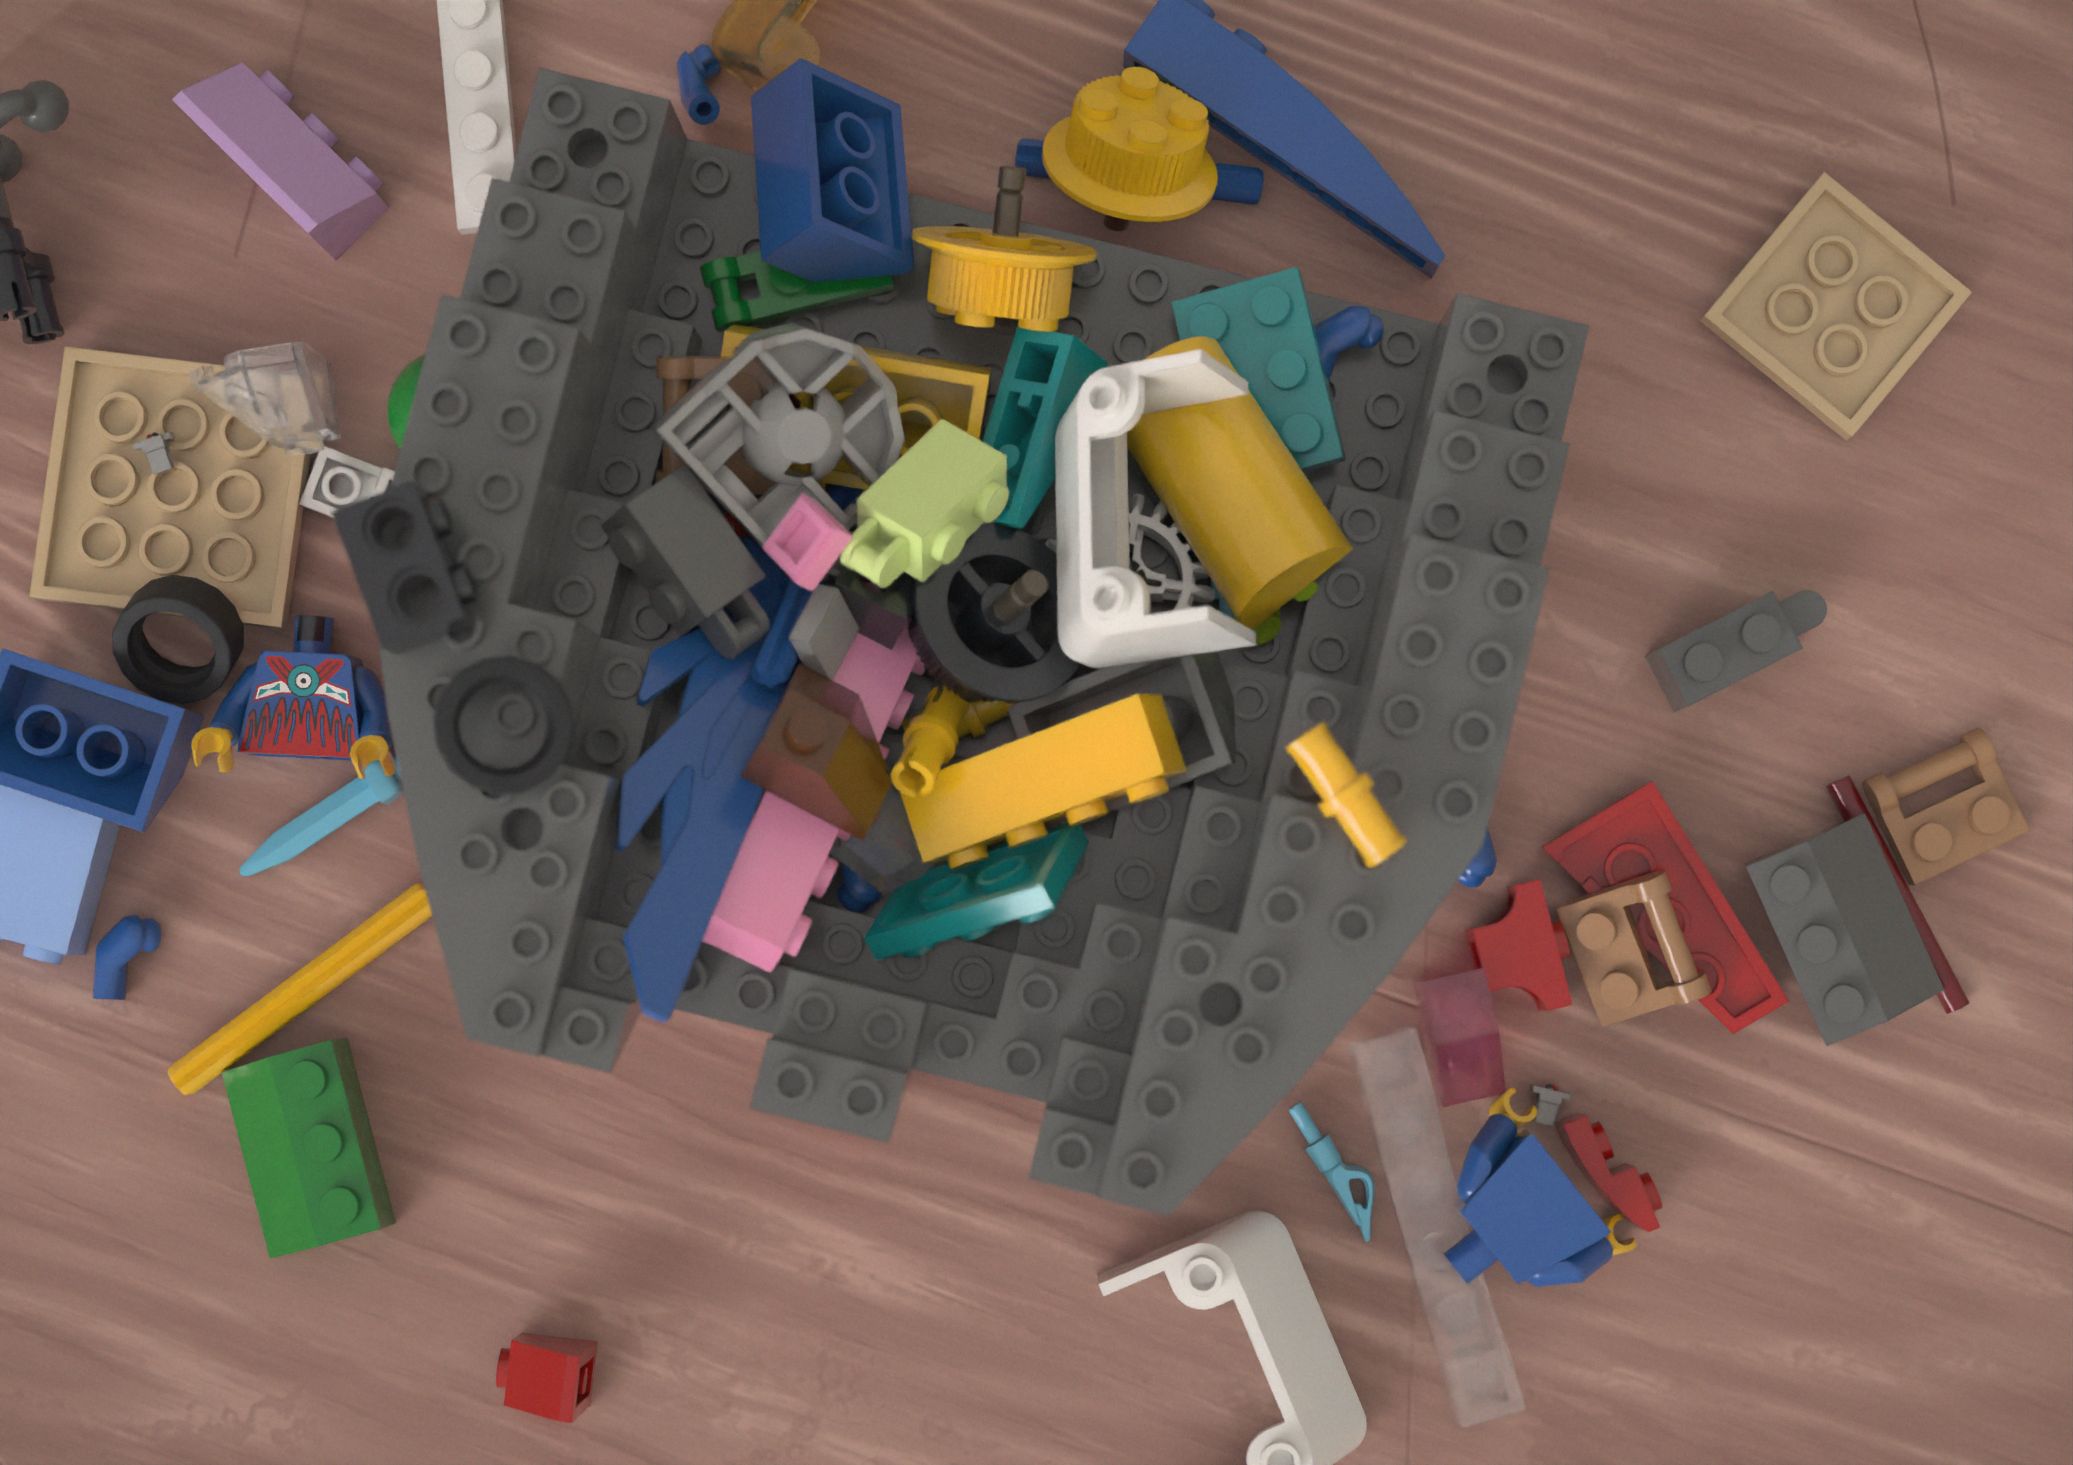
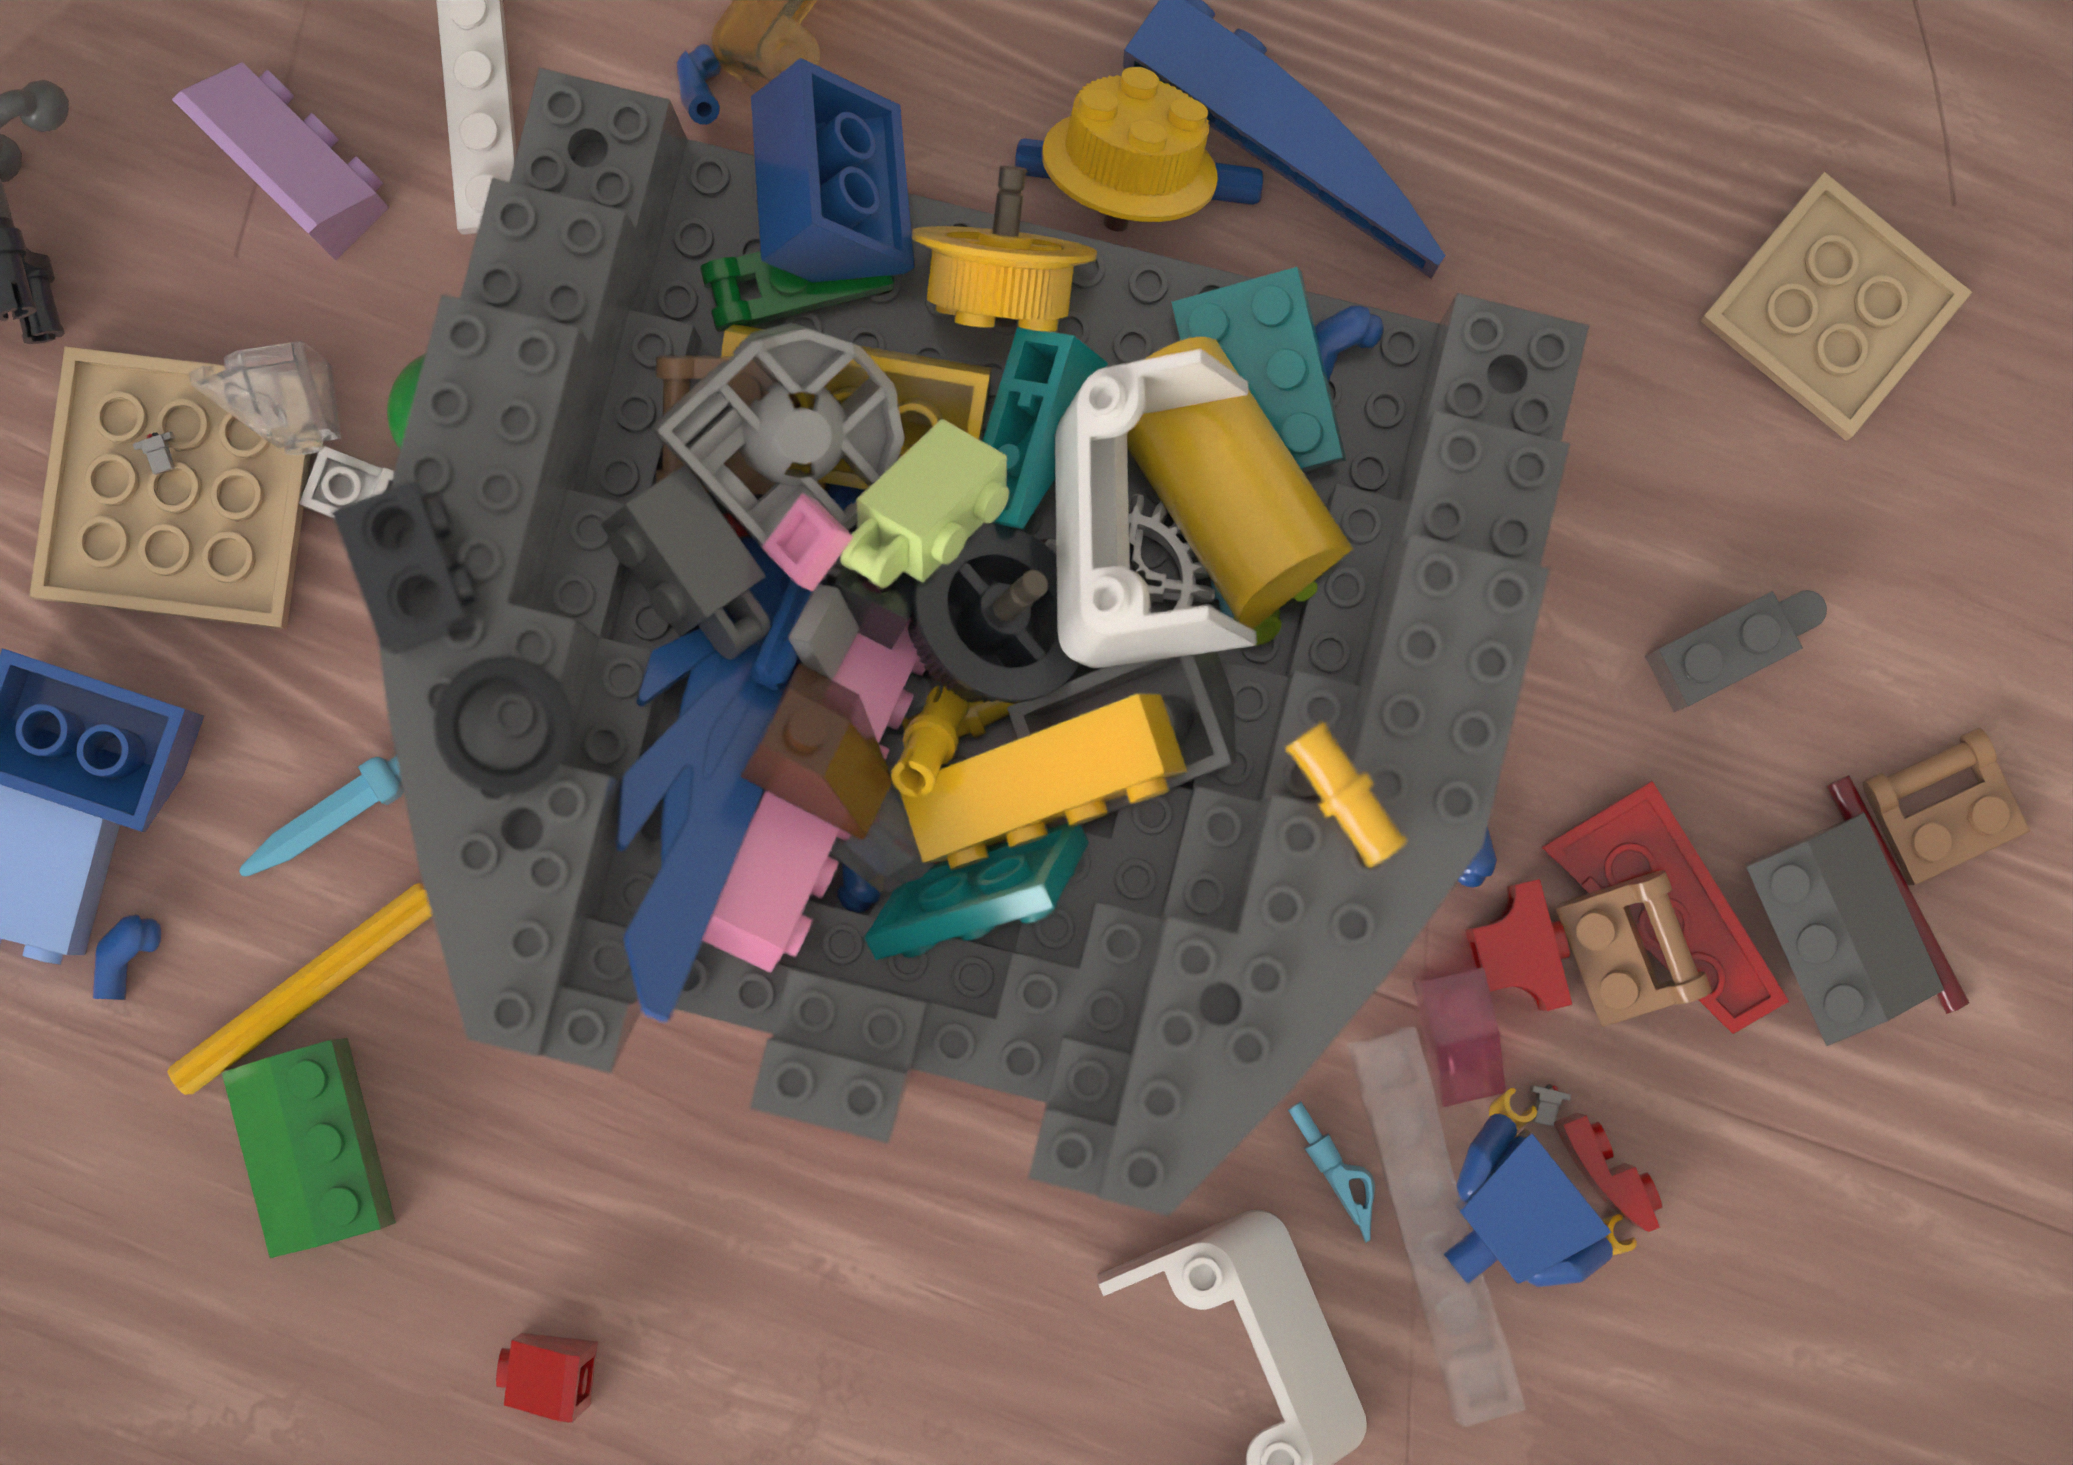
black tyre [112,575,244,704] -> none
torso [191,615,396,779] -> none

